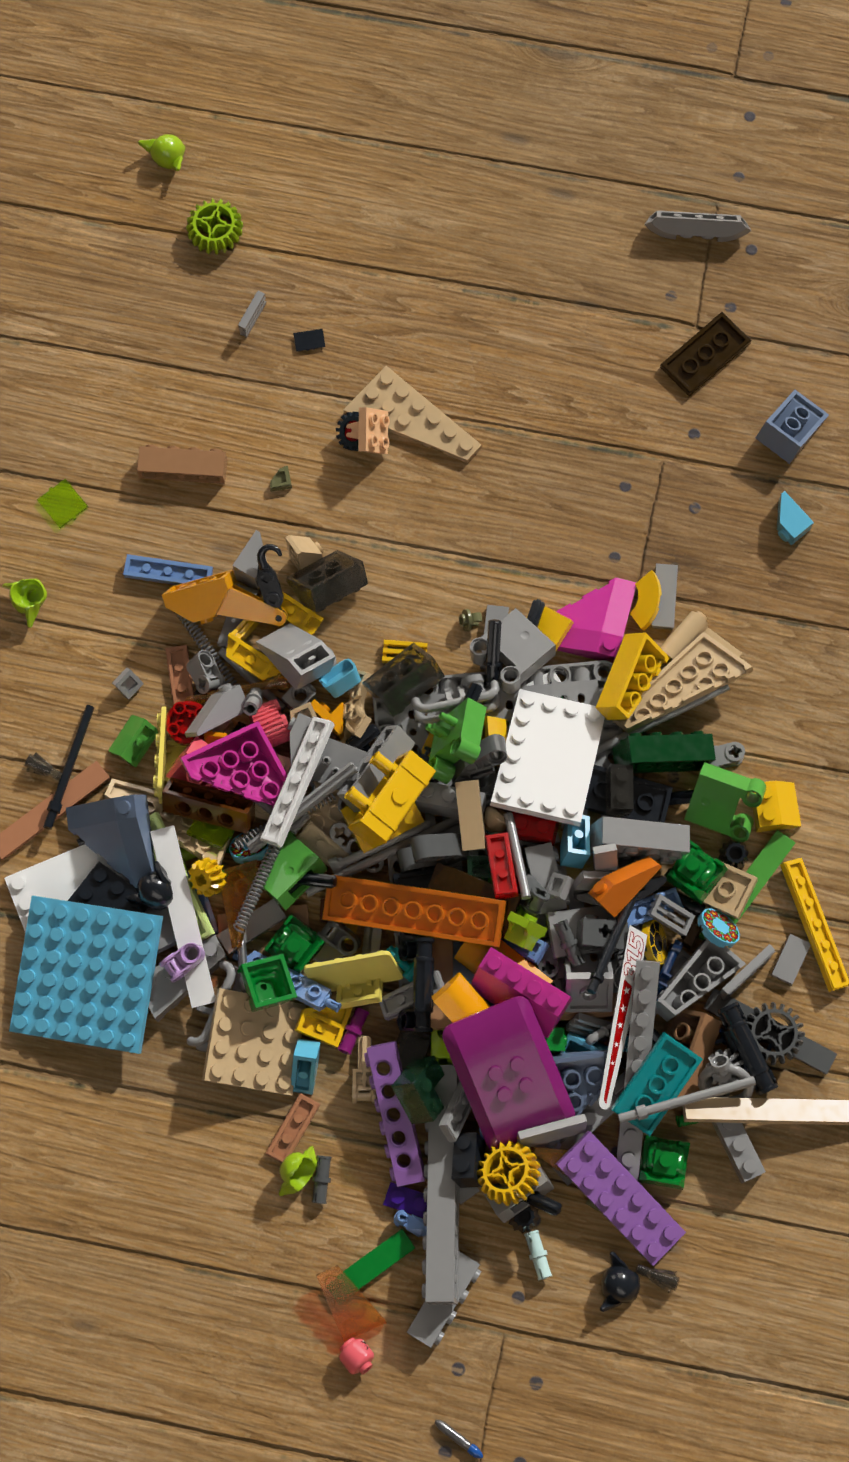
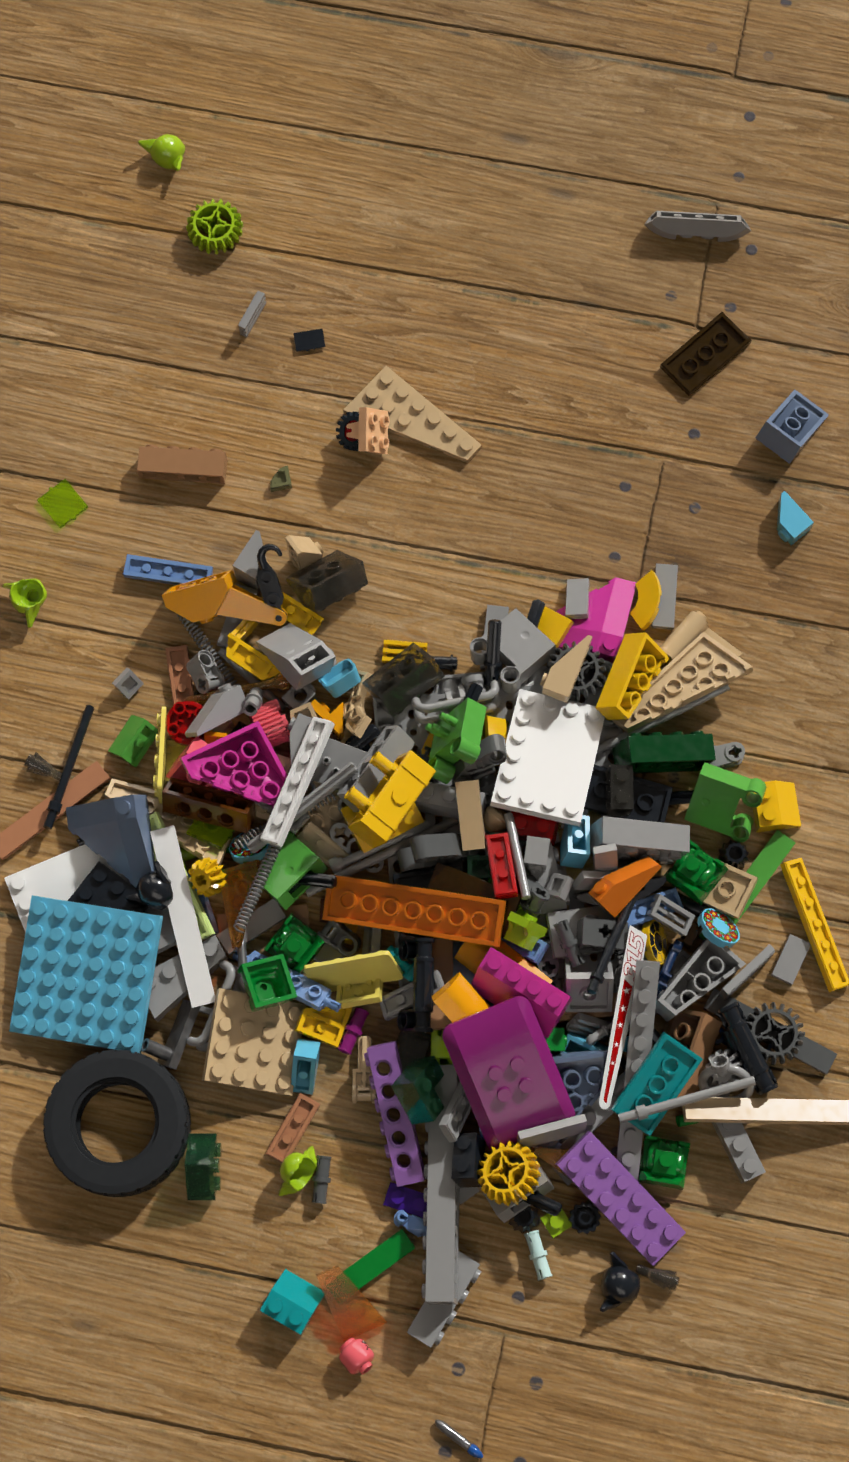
lavender piece [159,943,205,983] -> none
olive plate [459,609,483,631] -> none
none -> black tyre [43,1050,191,1197]
none -> flat silver piece [141,999,201,1070]
none -> clear green brick [184,1133,222,1200]
none -> teal slope [260,1269,326,1335]
none -> black pin [430,654,458,672]
none -> light grey brick [524,836,550,872]
none -> tan slope [540,635,592,703]
none -> lime plate [540,1208,572,1238]
none -> dark grey gear [546,641,606,702]
none -> light grey tile [565,578,590,619]
none -> black piece [569,1201,601,1235]

